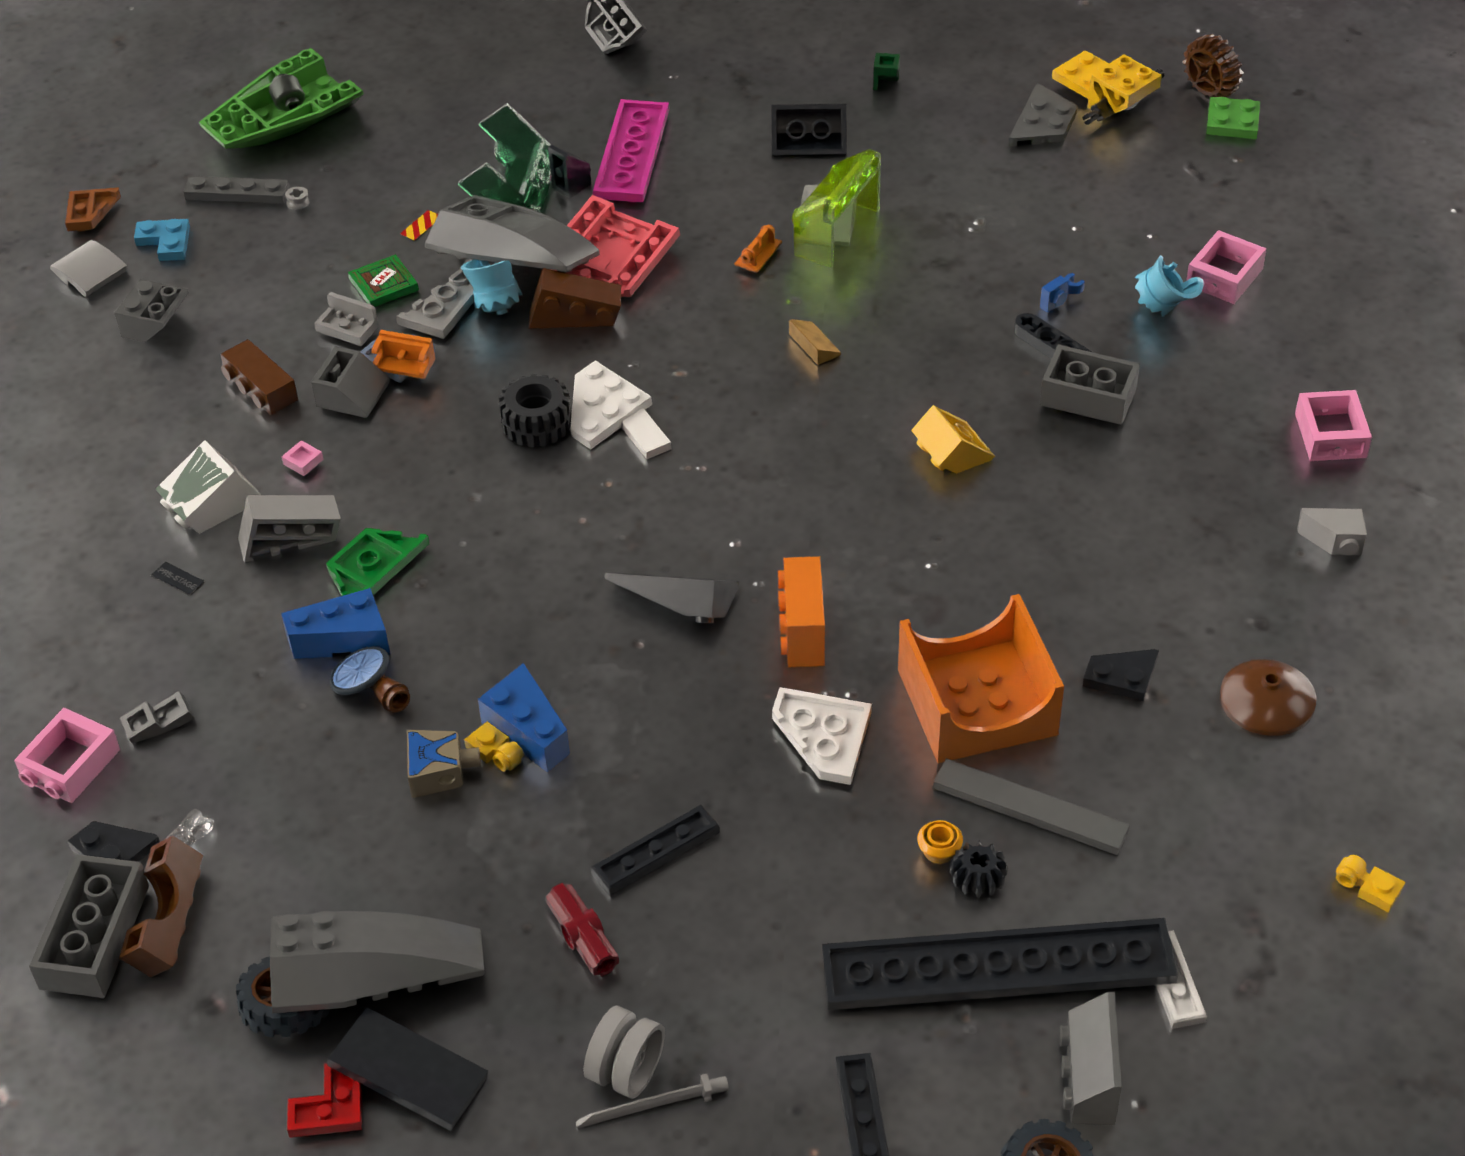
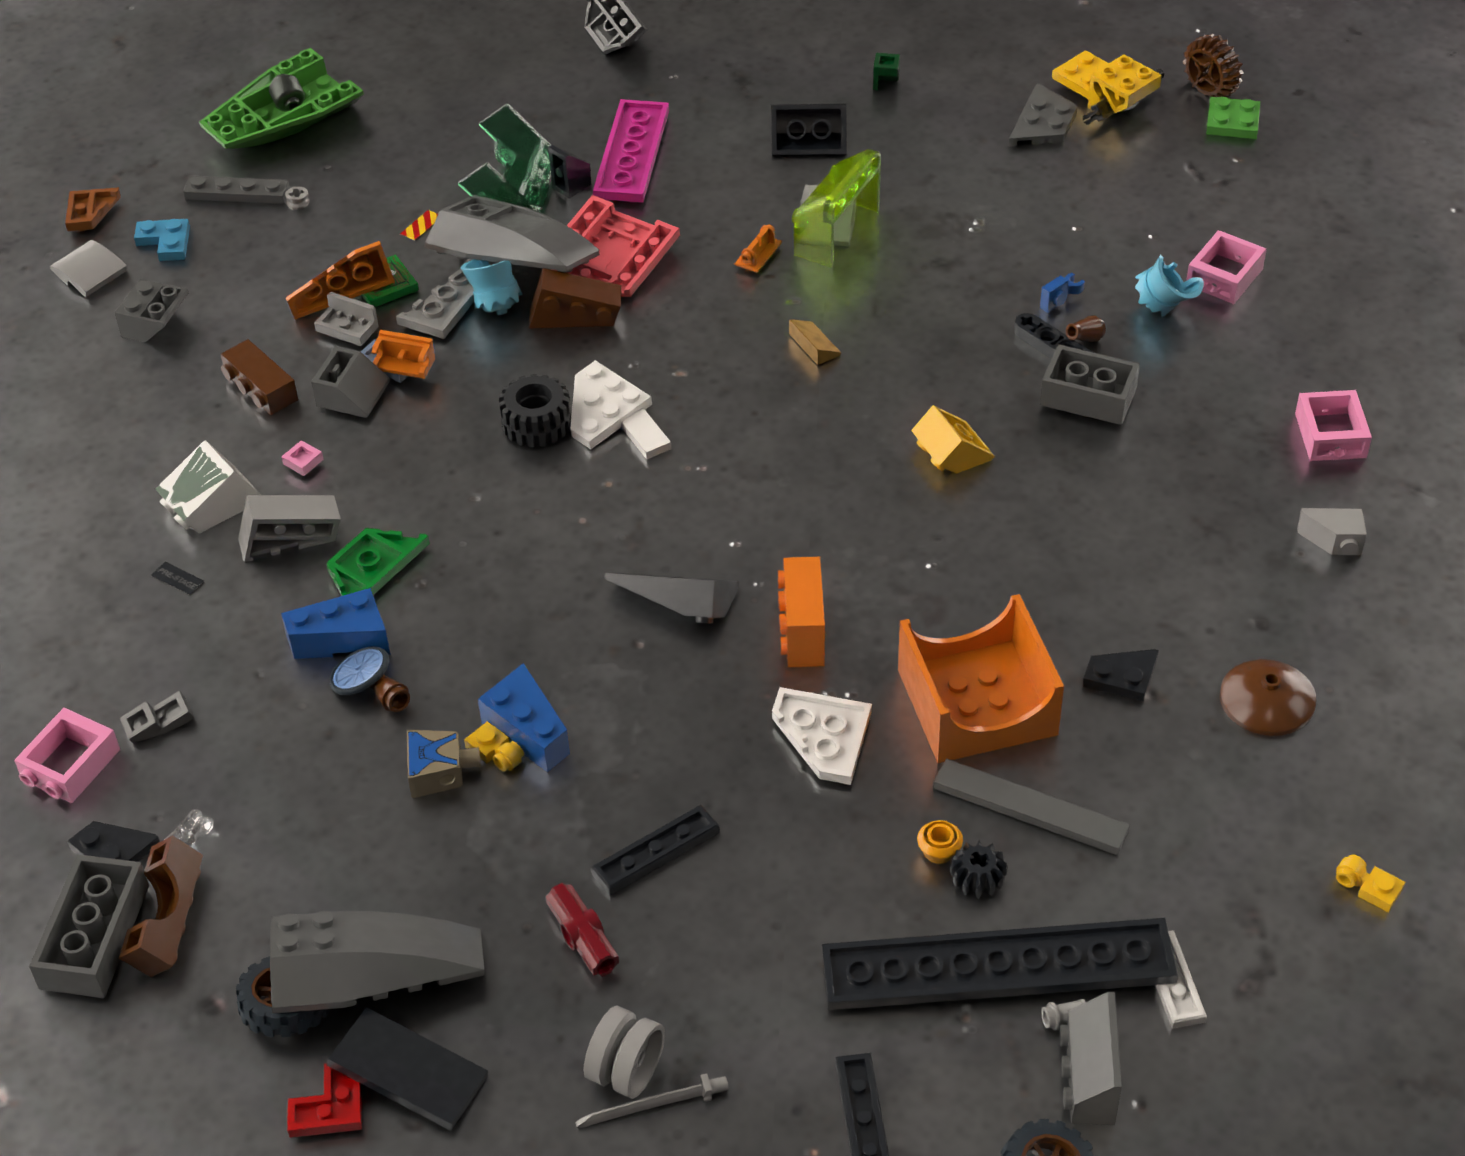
none -> orange wedge [286,241,395,320]
none -> light grey pin [1041,999,1086,1031]
none -> reddish brown cone [1066,315,1106,343]

